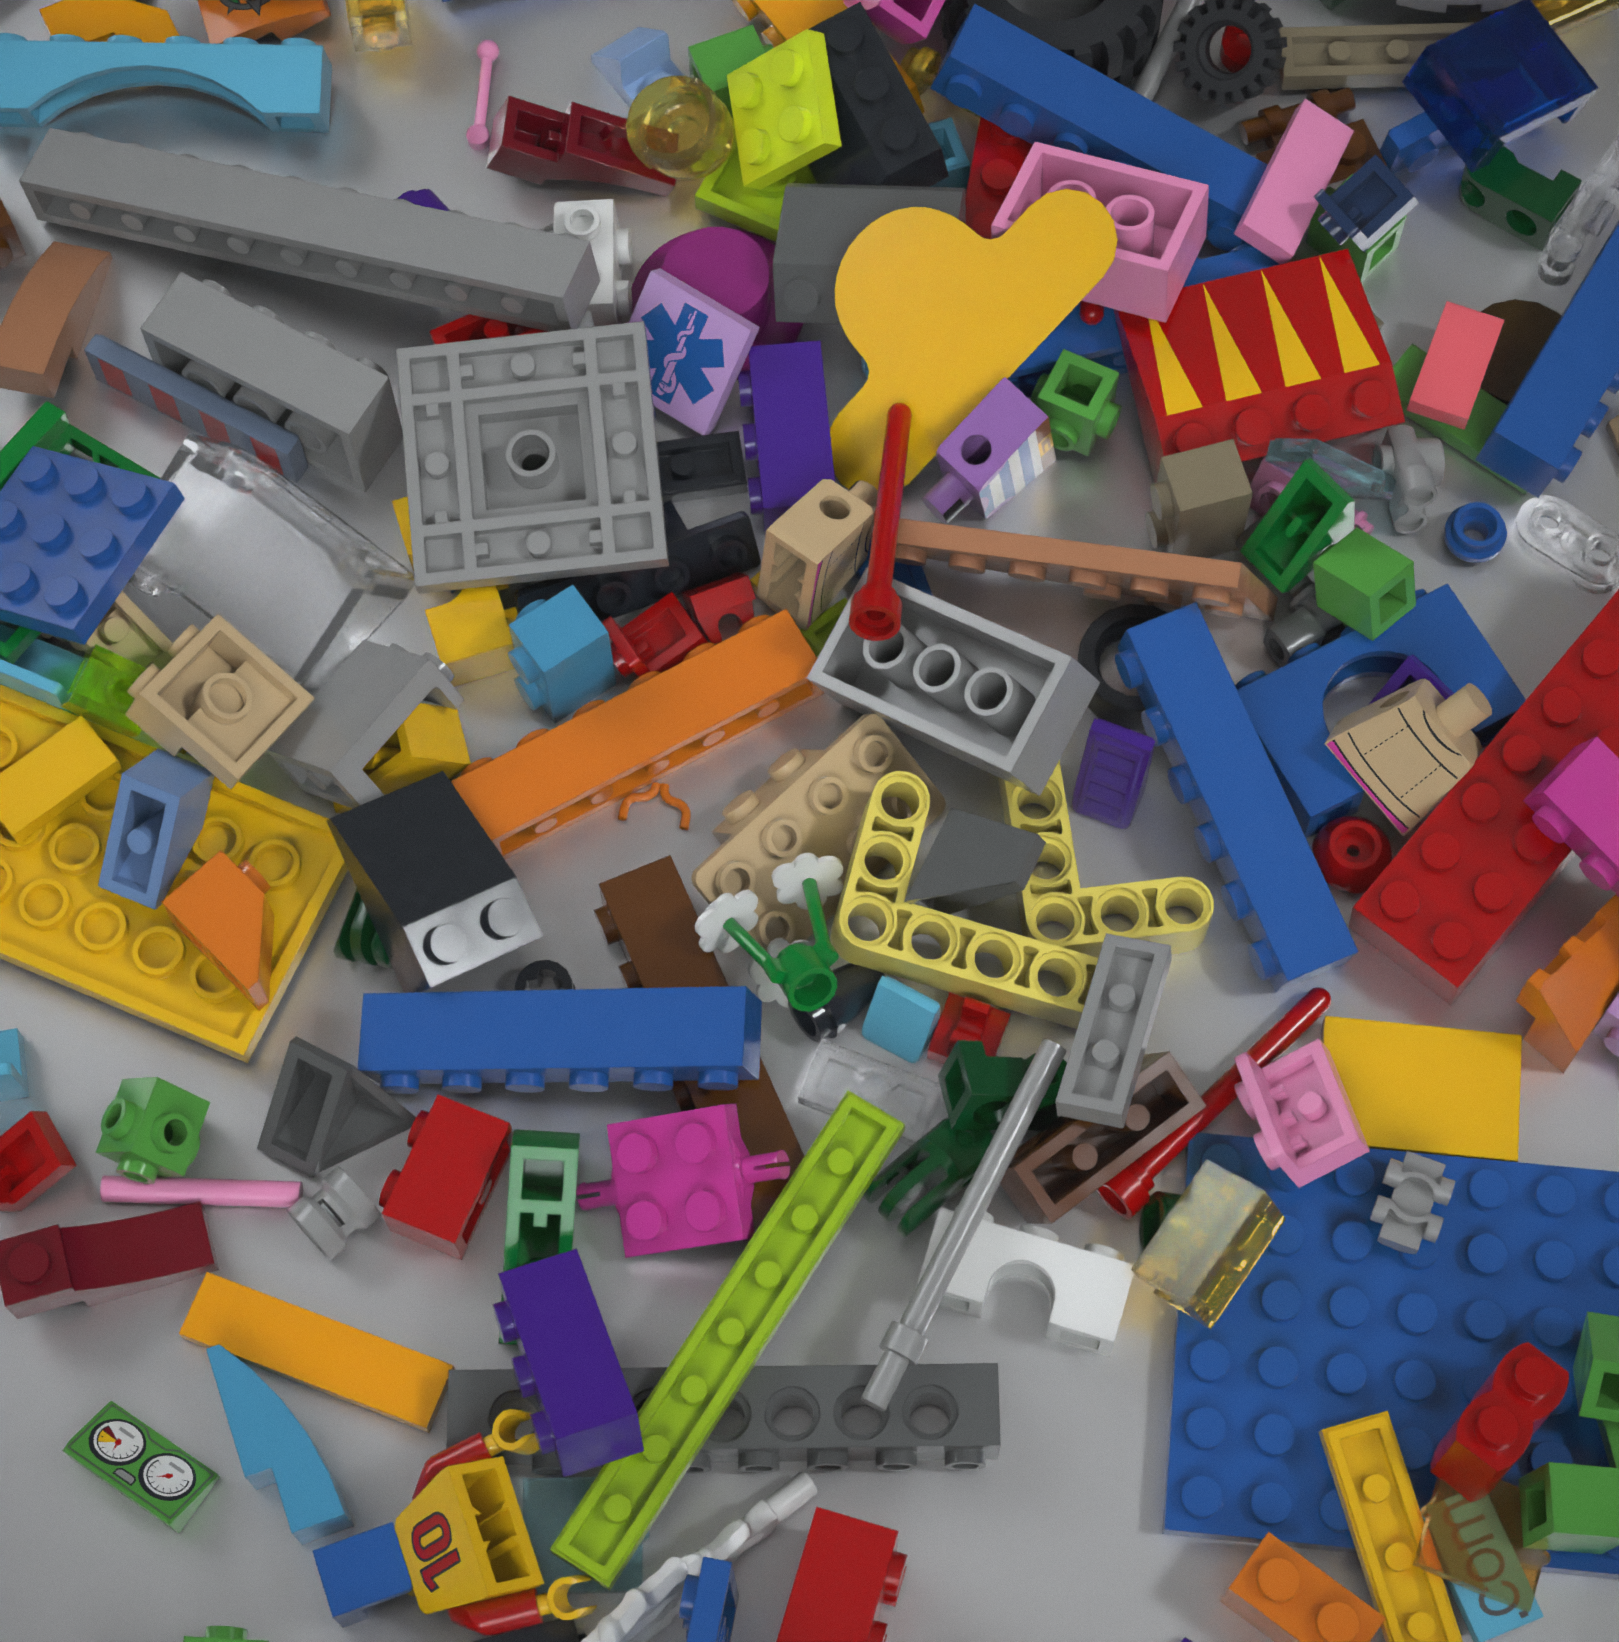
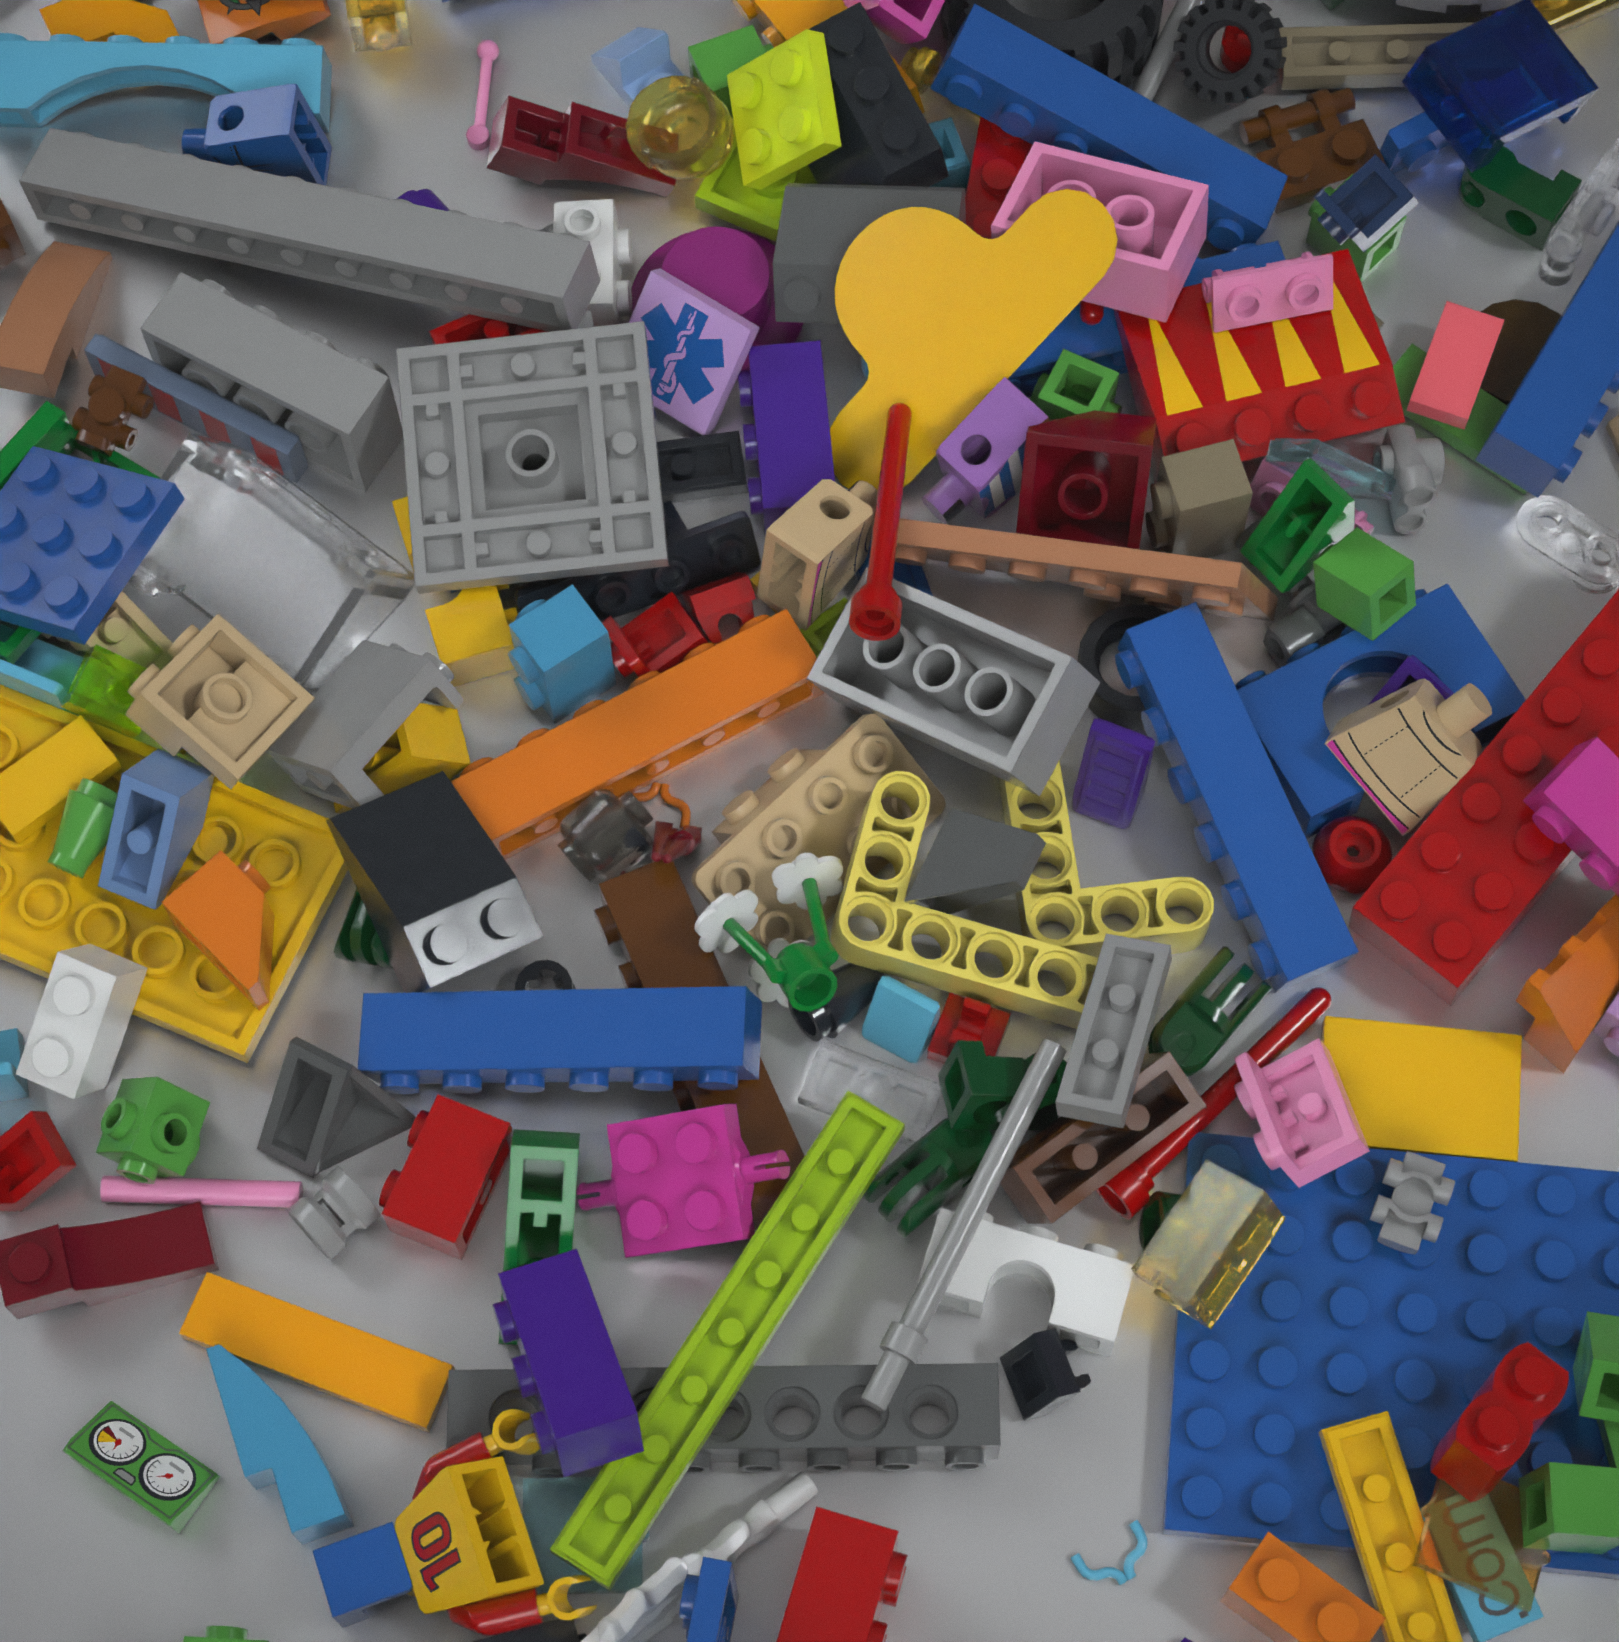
bright pink tile [1234,99,1354,264] -> none
blue plate [1444,502,1507,563] -> none
none -> white brick [16,944,148,1099]
none -> bright green cone [47,778,118,879]
none -> reddish brown piece [72,365,154,457]
none -> blue torso [182,84,332,186]
none -> clear smoke head [557,789,653,883]
none -> dark red piece [651,821,702,864]
none -> black tile [999,1328,1091,1421]
none -> dark red slope [1016,410,1156,549]
none -> medium azure piece [1071,1520,1148,1585]
none -> dark green arm [1148,946,1272,1077]
none -> bright pink hinge [1202,251,1333,333]

